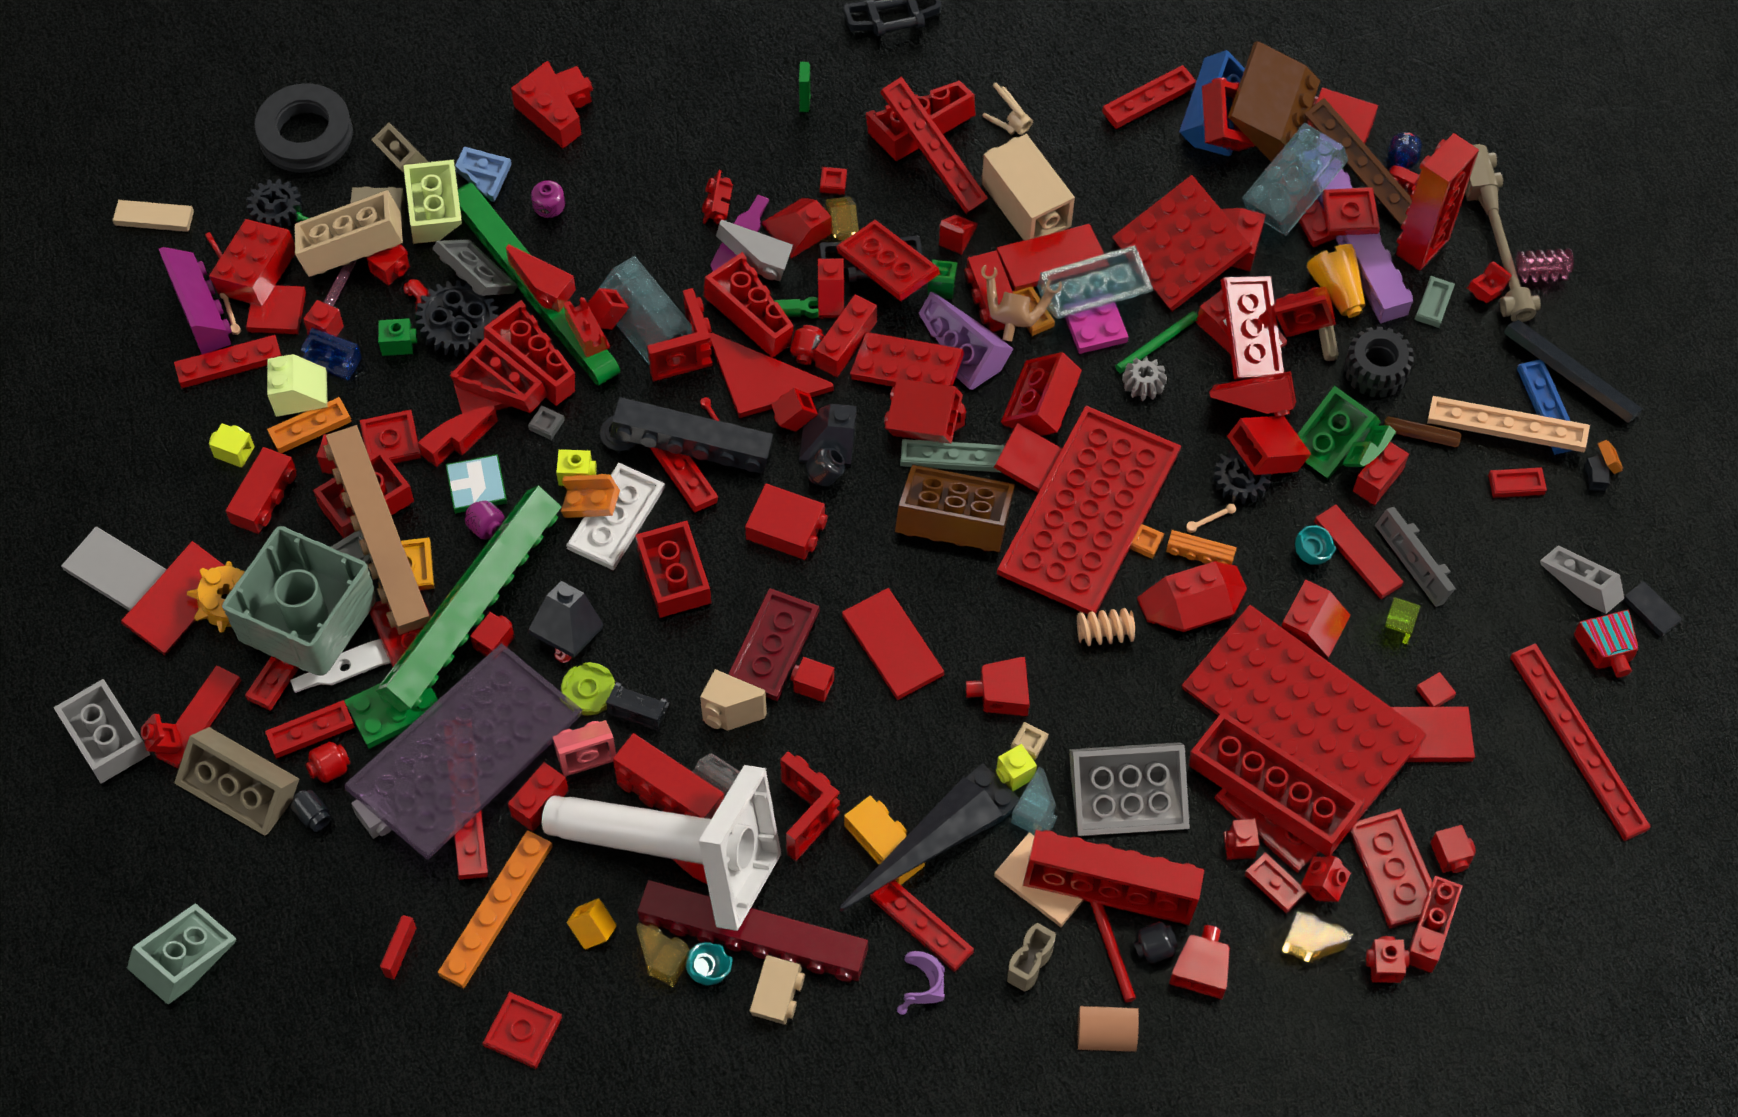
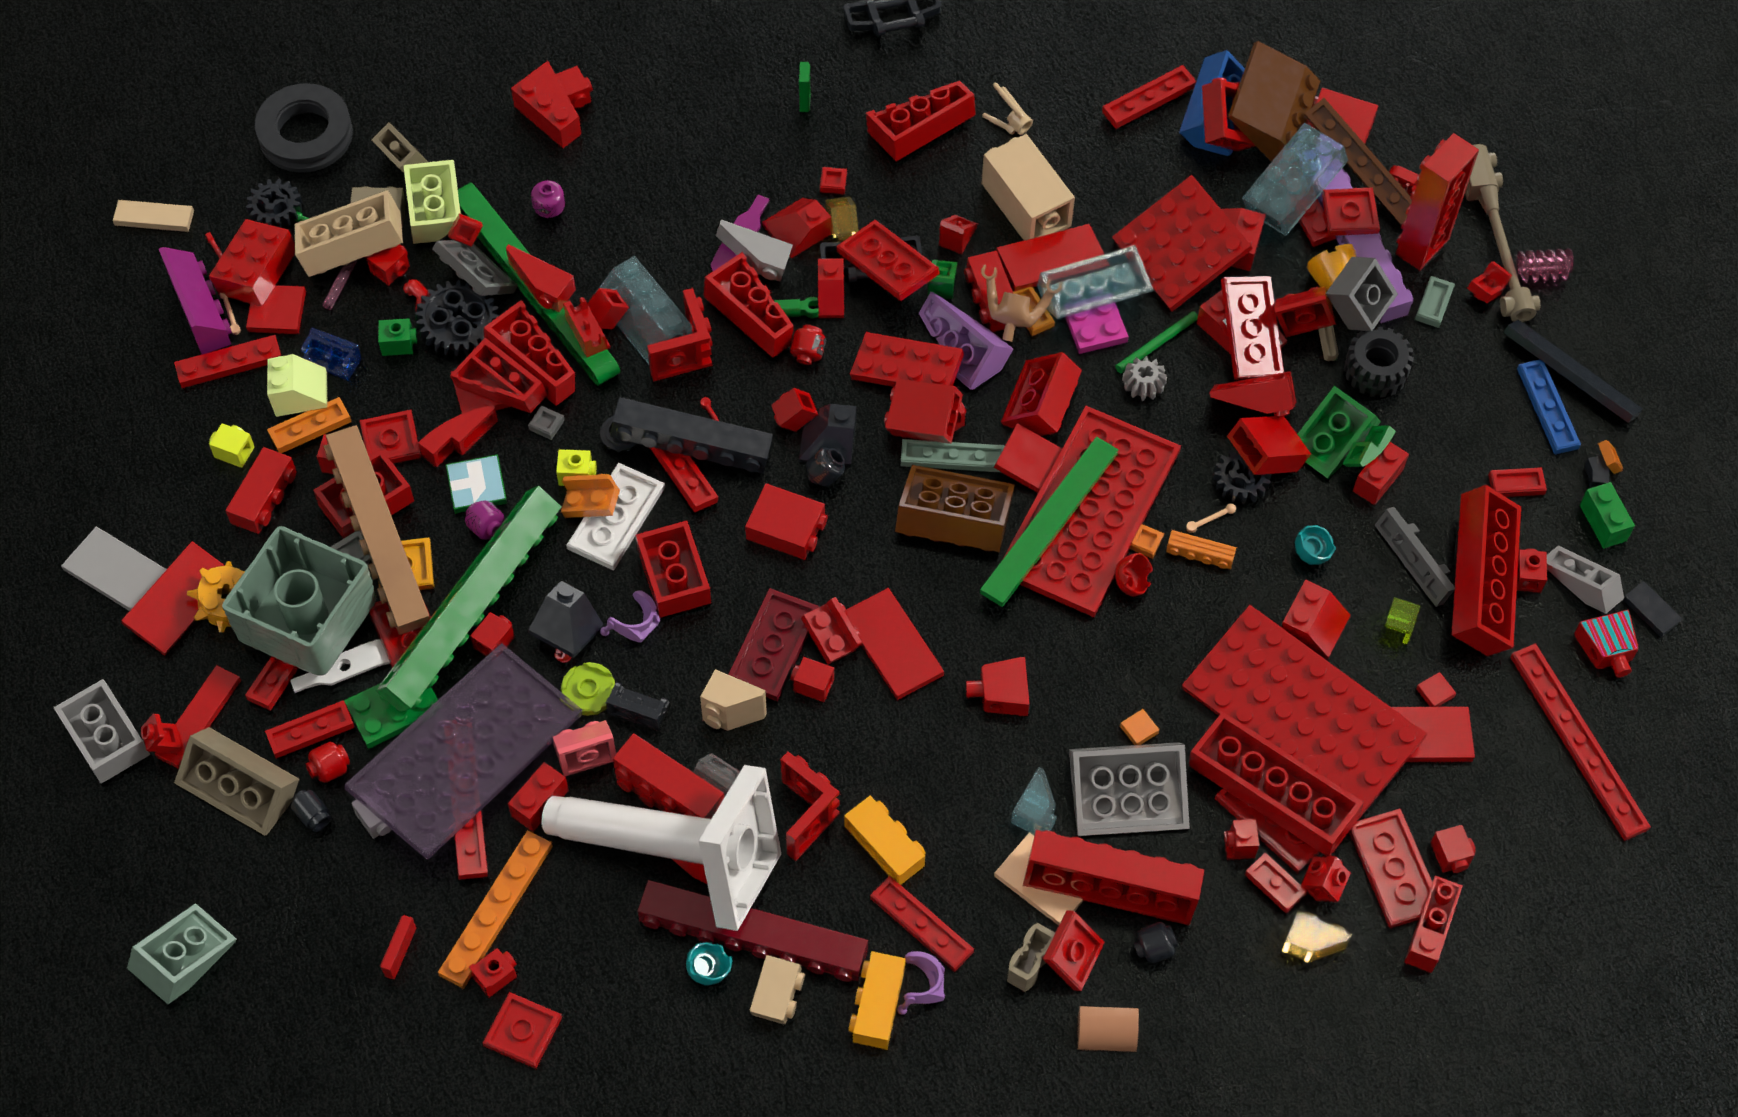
red brick [304,300,344,346] -> none
medium blue wing [455,147,511,202] -> none
light orange panel [567,898,616,949] -> none
clear yellow slope [636,923,689,987] -> none
red hinge [702,170,733,224] -> none
red tile [710,333,834,418] -> none
red brick [815,294,877,377] -> none
black plate [840,764,1022,911] -> none
red plate [880,77,988,214] -> none
neon yellow brick [996,744,1037,792] -> none
tan tile [1011,722,1049,760] -> none
light nougat piece [1077,608,1135,646] -> none
red bar [1090,902,1136,1002] -> none
red wedge [1137,561,1247,632] -> none
torso [1169,925,1229,999] -> none
red tile [1314,505,1403,599] -> none
red brick [1366,936,1409,983] -> none
reddish brown axle [1384,416,1461,447] -> none
clear blue head [1388,132,1422,169] -> none
light nougat plate [1427,396,1590,452] -> none
none -> red tile [448,213,483,247]
none -> red brick [469,948,517,997]
none -> medium lavender helmet [600,591,660,643]
none -> red bracket [801,597,862,665]
none -> light orange brick [849,952,906,1049]
none -> green tile [980,437,1119,607]
none -> red tile [1043,910,1105,991]
none -> red hair [1115,553,1153,597]
none -> orange tile [1120,709,1159,745]
none -> dark grey brick [1326,257,1398,331]
none -> red brick [1452,485,1521,656]
none -> red brick [1517,549,1547,593]
none -> green brick [1580,482,1635,549]

